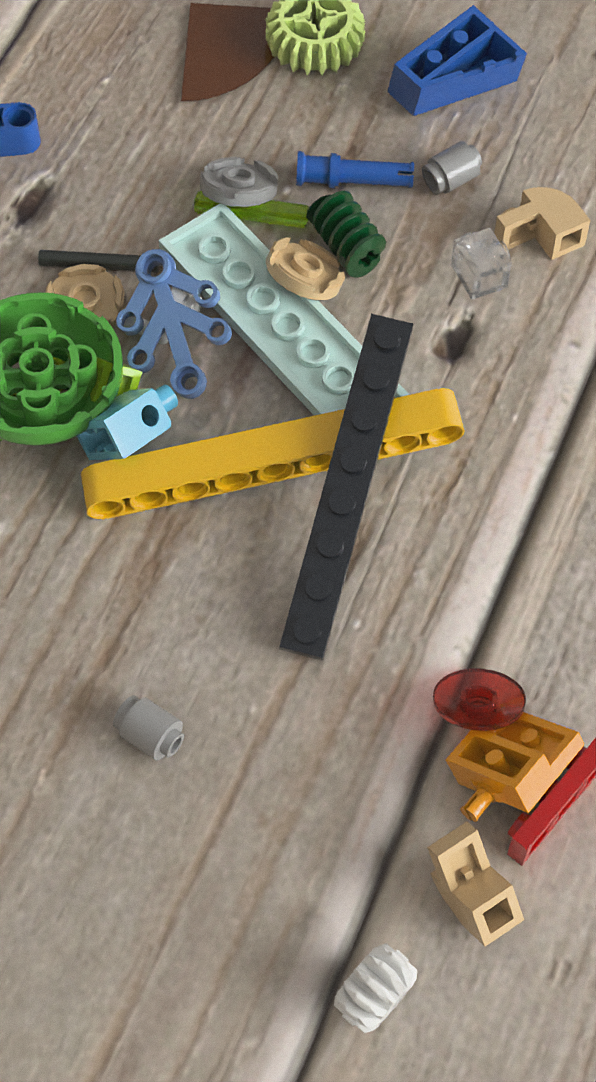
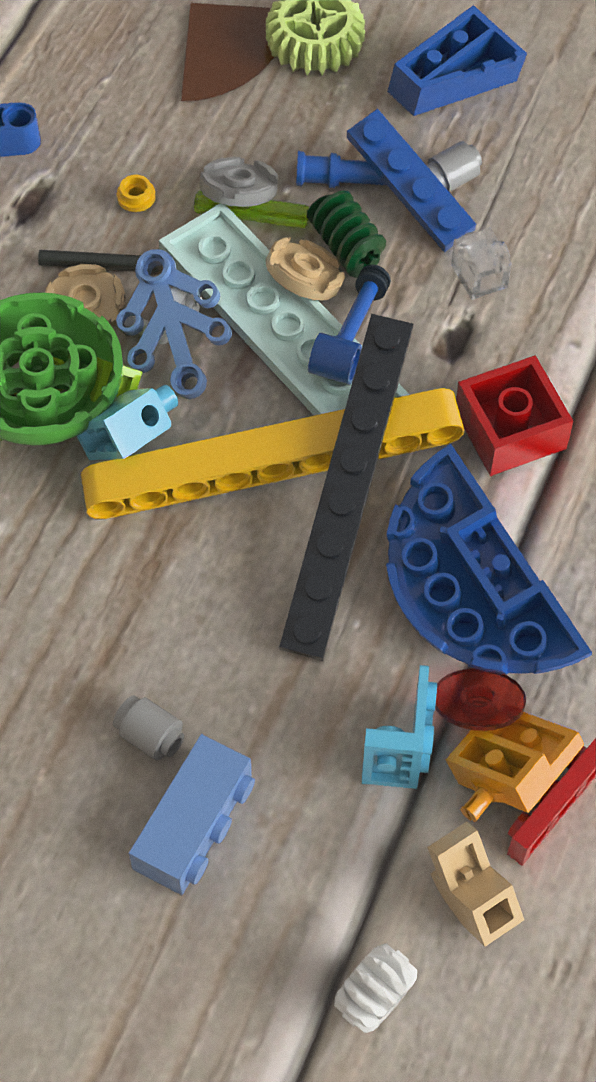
tan brick [493,187,590,260] -> none
none -> yellow plate [116,175,156,212]
none -> medium blue brick [129,734,255,895]
none -> blue piece [308,265,391,385]
none -> blue plate [346,109,476,253]
none -> medium azure bracket [361,665,437,789]
none -> blue brick [386,444,592,674]
none -> red brick [456,355,573,476]

